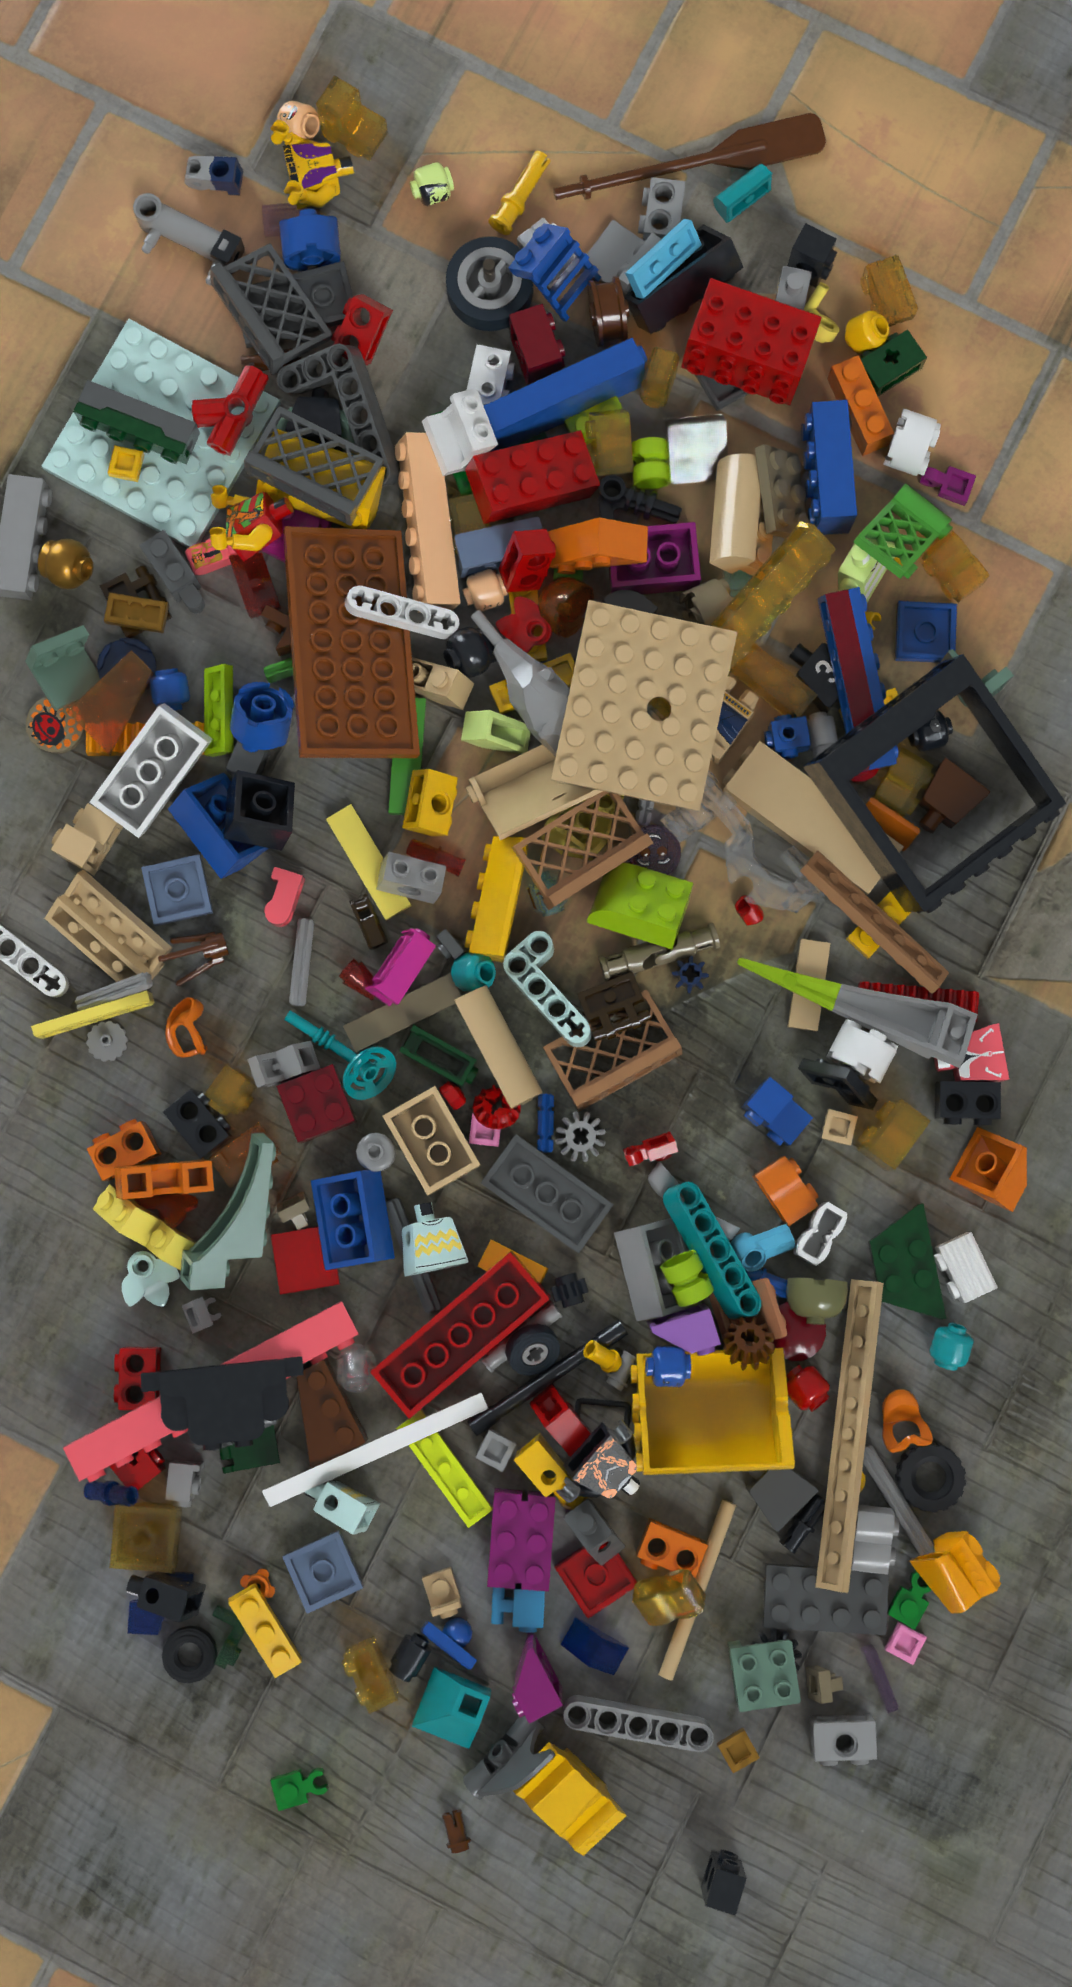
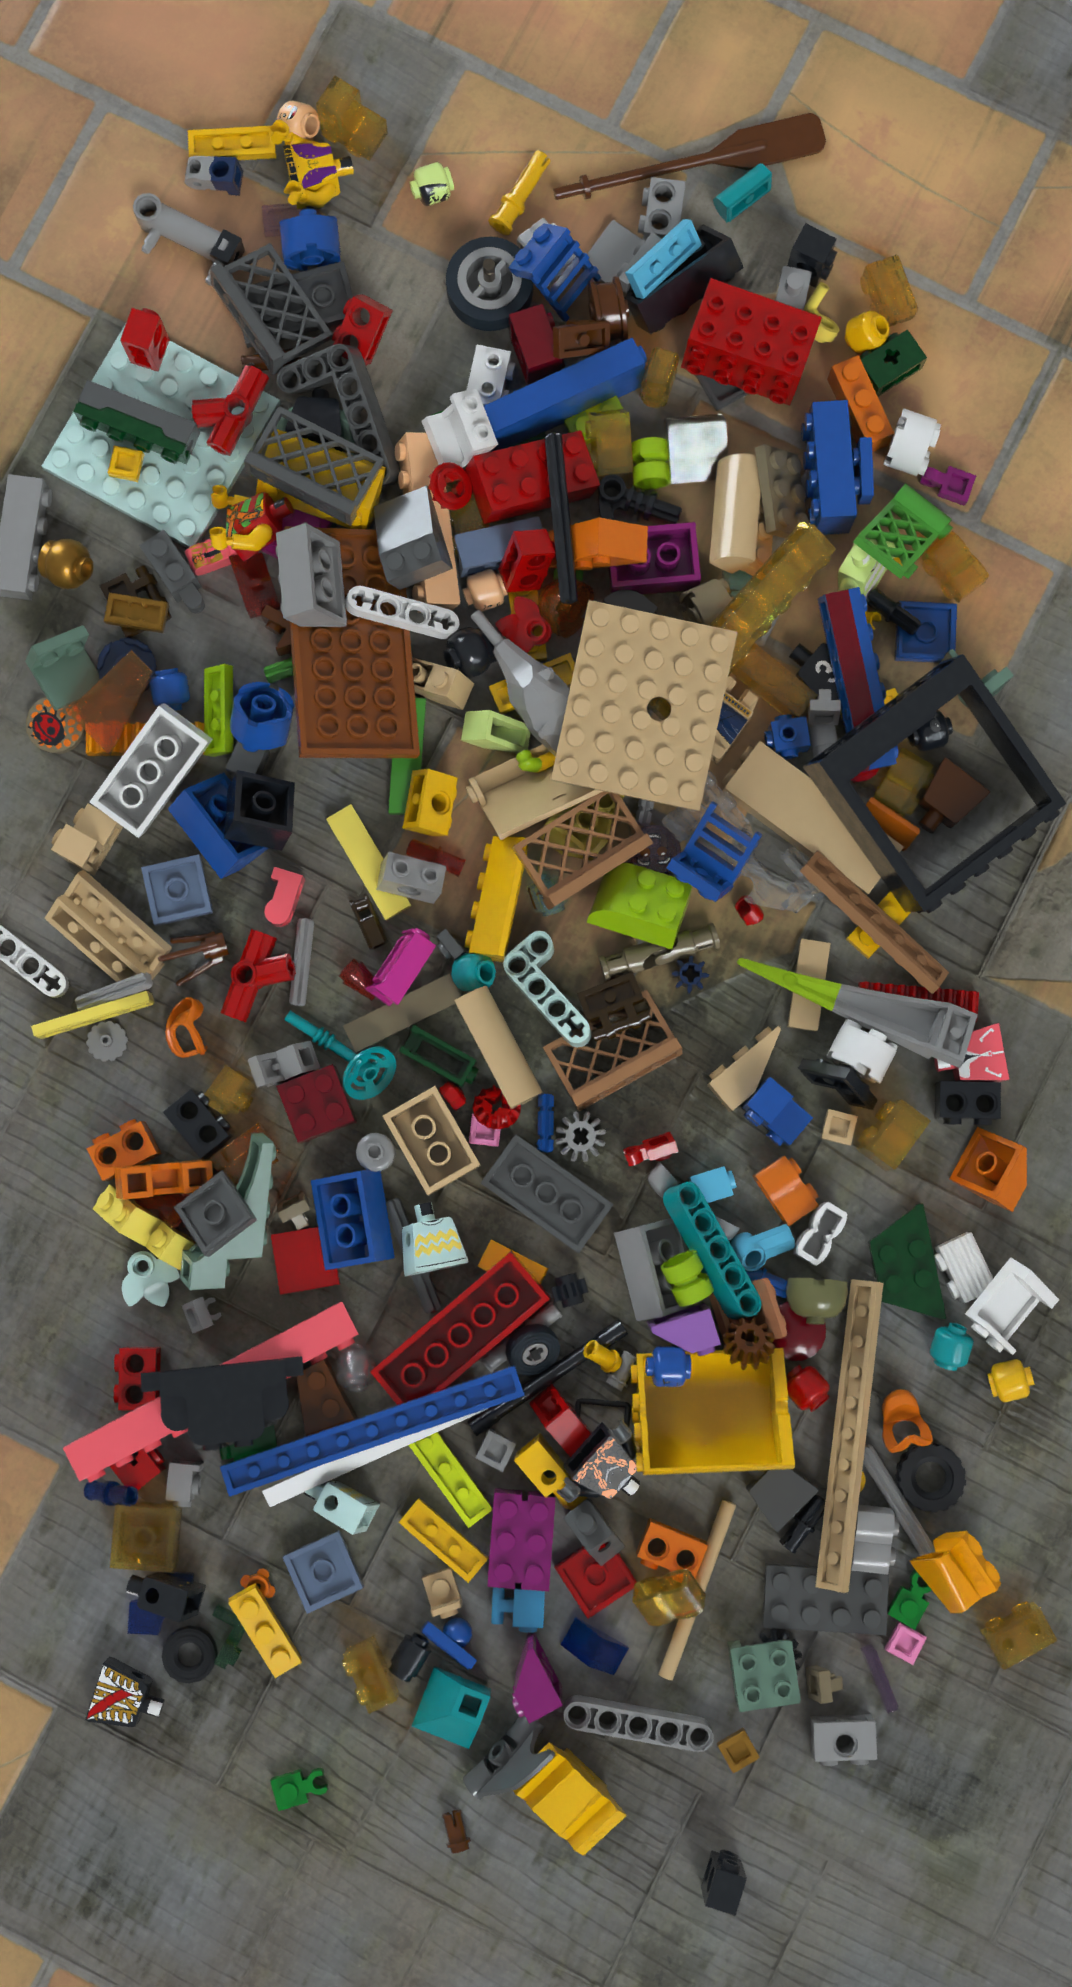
none -> torso [85,1656,165,1727]
none -> red brick [120,308,170,372]
none -> dark grey tile [174,1170,257,1257]
none -> yellow plate [188,125,277,160]
none -> red piece [220,929,296,1022]
none -> blue plate [220,1365,525,1497]
none -> light grey slope [276,523,347,627]
none -> dark grey slope [374,485,453,590]
none -> yellow plate [398,1498,488,1583]
none -> red gear [427,462,472,511]
none -> lime arm [516,749,555,773]
none -> black axle [545,432,578,604]
none -> reddish brown slope [553,320,610,359]
none -> blue plate [667,801,762,902]
none -> medium azure brick [688,1166,737,1203]
none -> tan slope [707,1026,781,1112]
none -> light grey tile [808,689,841,725]
none -> blue plate [852,437,874,505]
none -> black axle [866,588,921,635]
none -> white panel [965,1257,1059,1355]
none -> clear yellow brick [980,1602,1058,1670]
none -> yellow head [987,1359,1035,1402]

